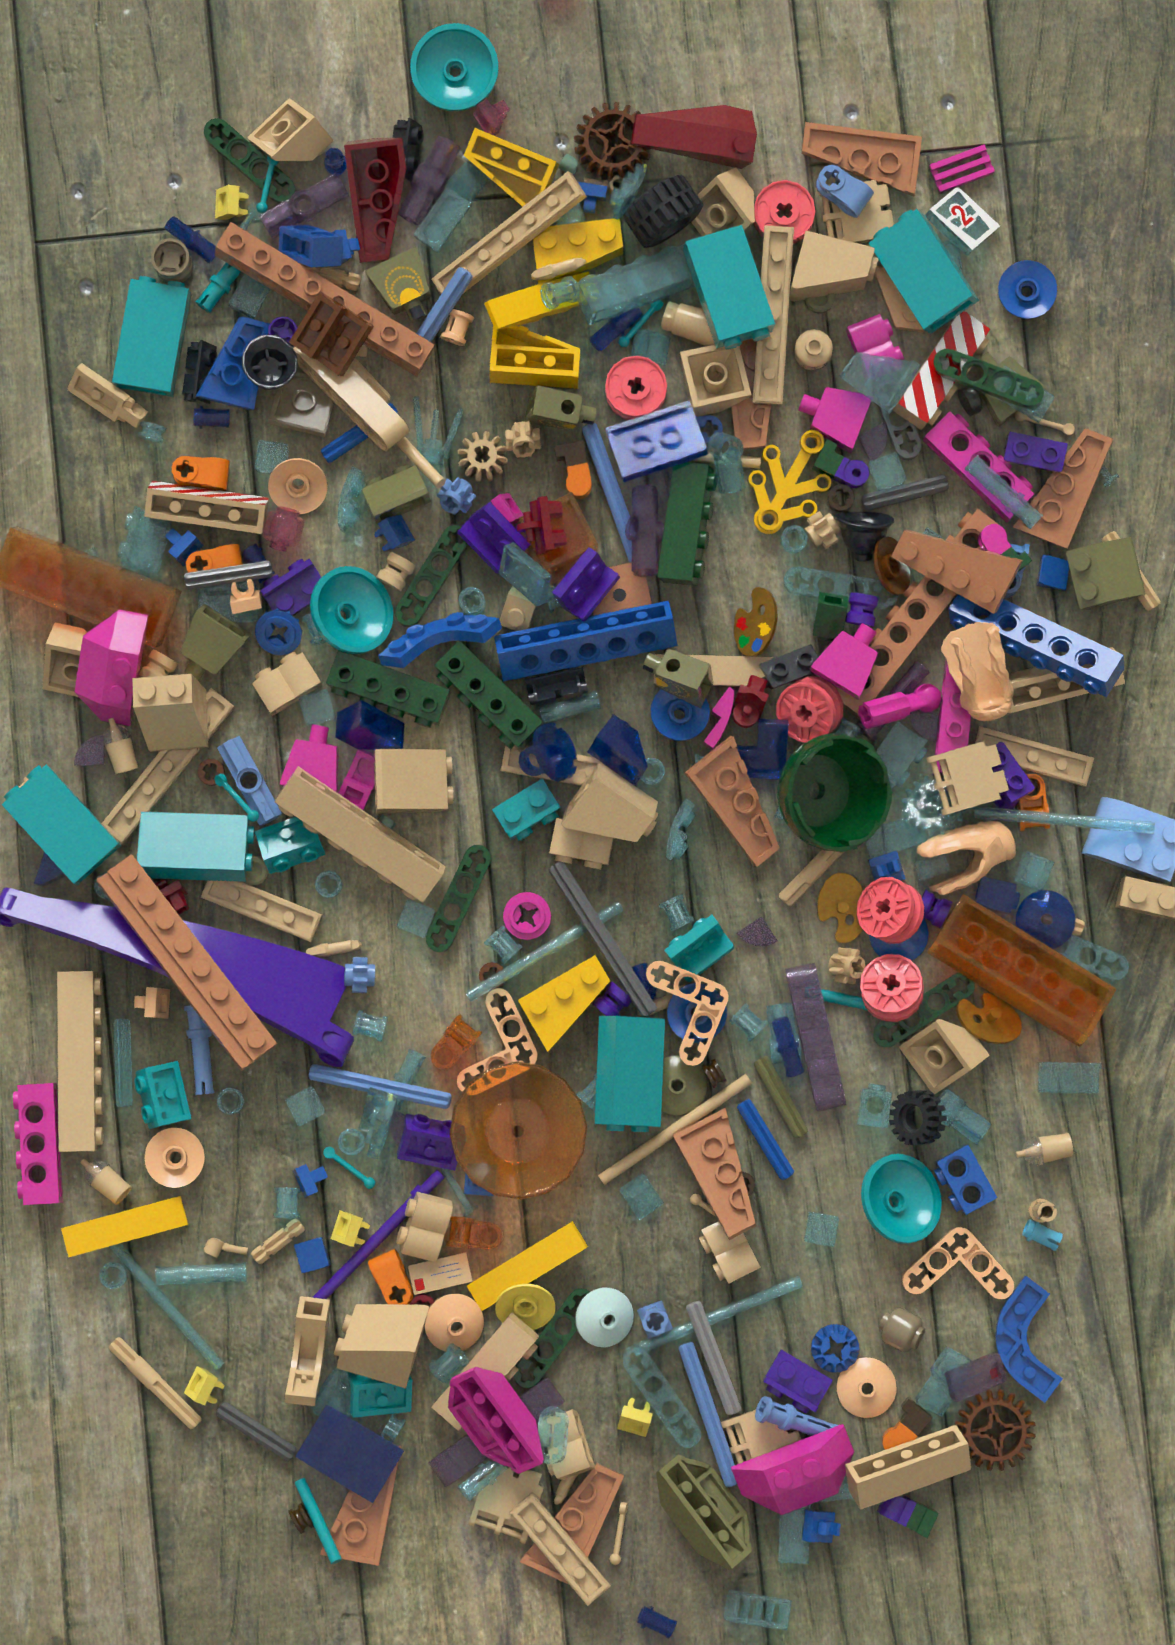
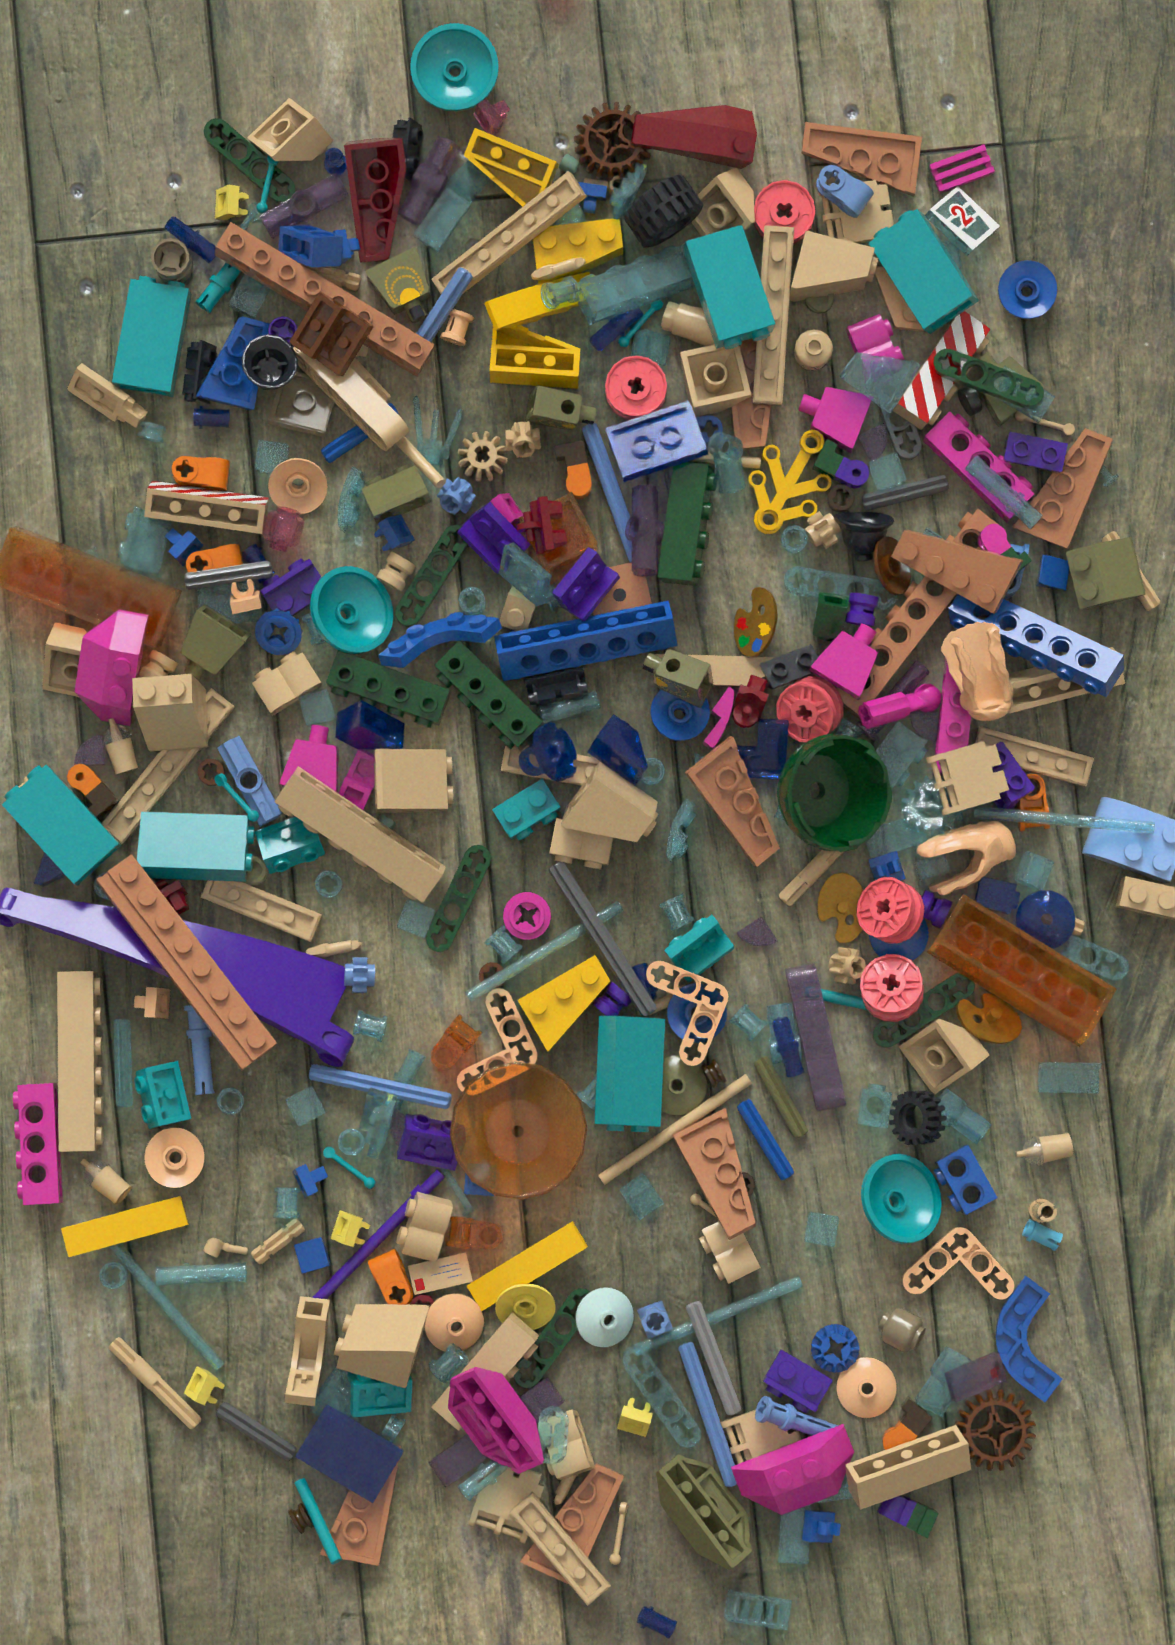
none -> leg [67,764,119,820]

